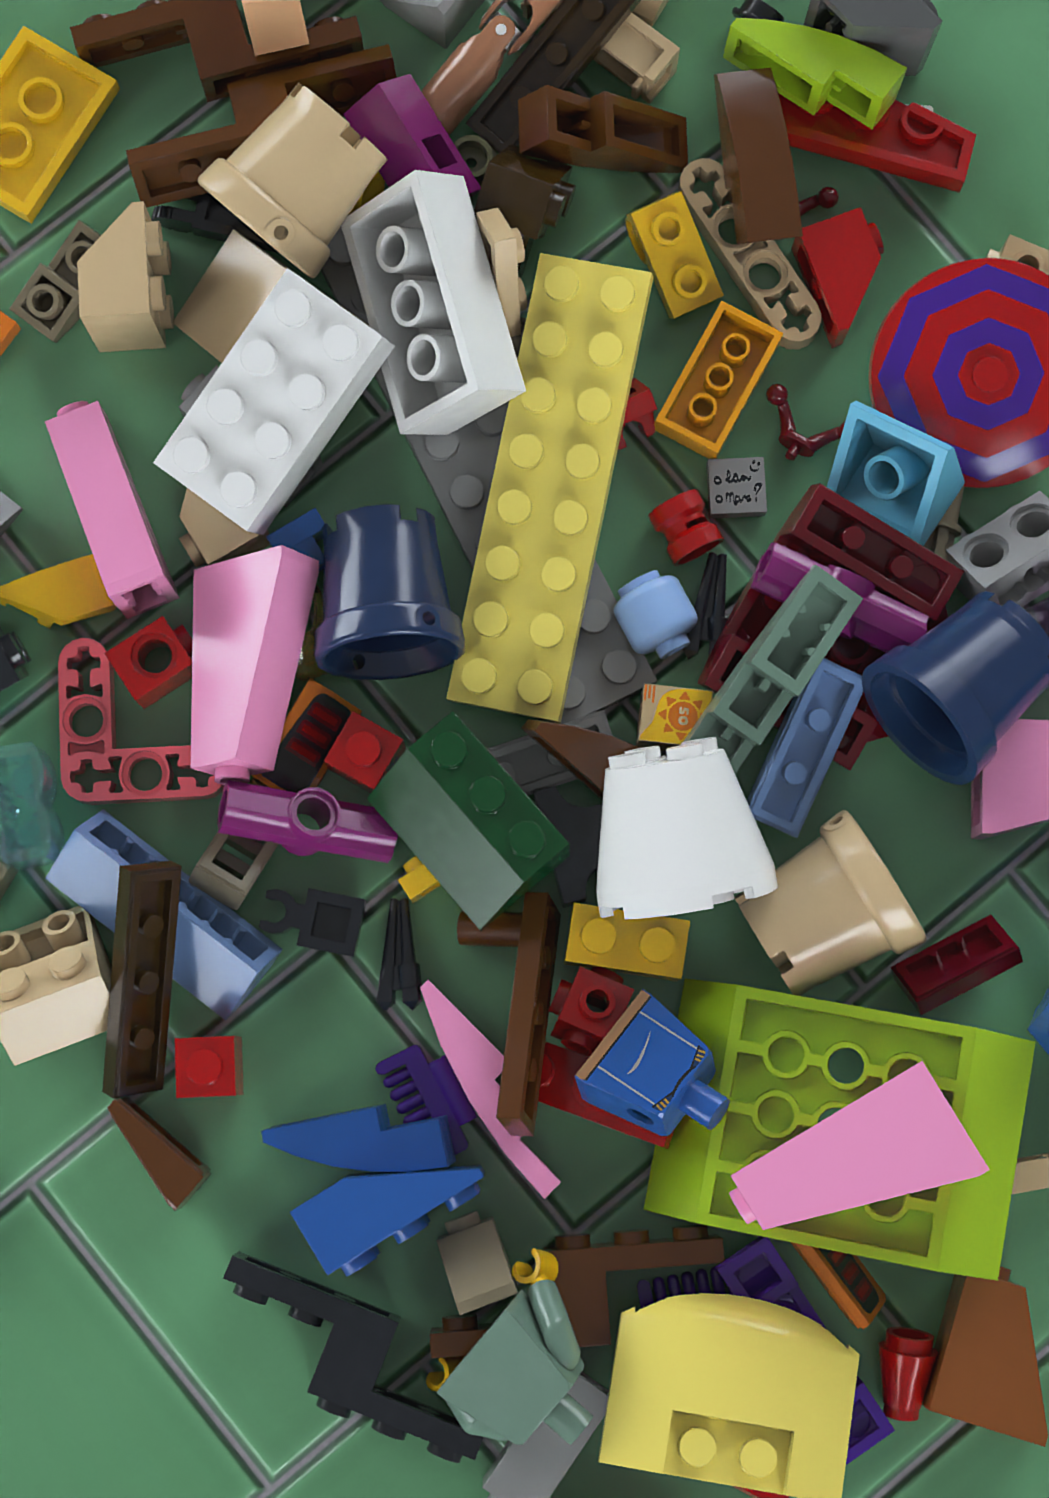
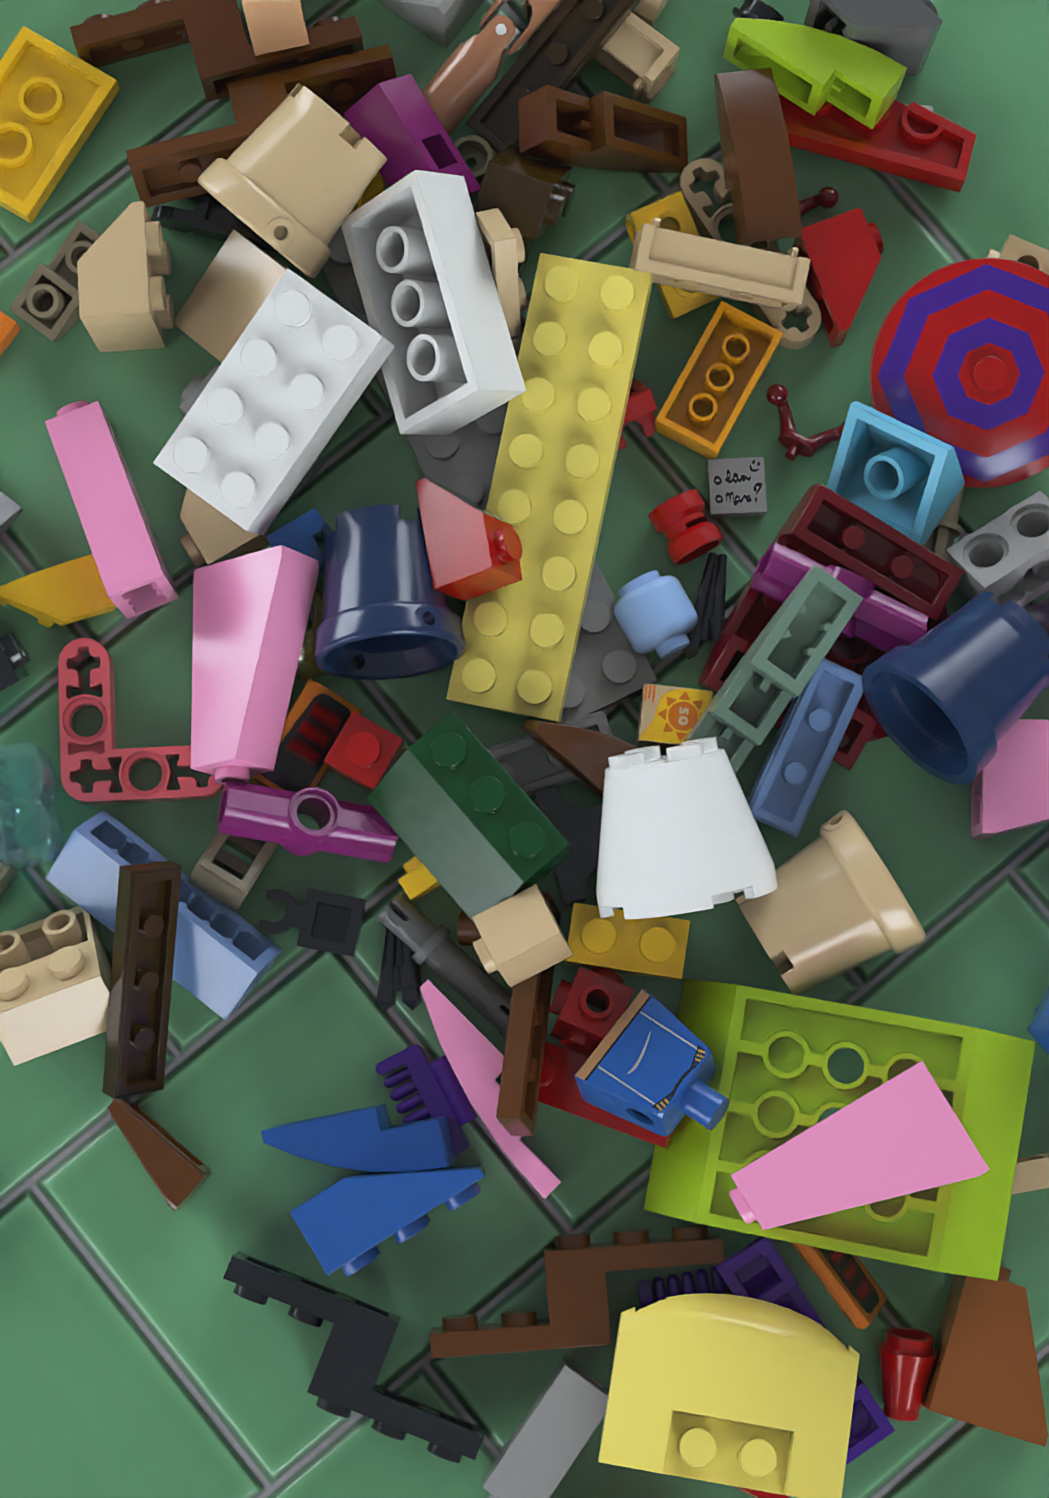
red brick [104,616,193,709] -> none
red brick [175,1036,244,1098] -> none
sand green torso [426,1248,593,1445] -> none
dark tan slope [436,1210,517,1315] -> none
dark red plate [890,914,1023,1015] -> none
none -> dark grey pin [376,892,512,1037]
none -> slope [415,478,523,601]
none -> tan brick [472,884,573,988]
none -> tan container [628,217,811,311]

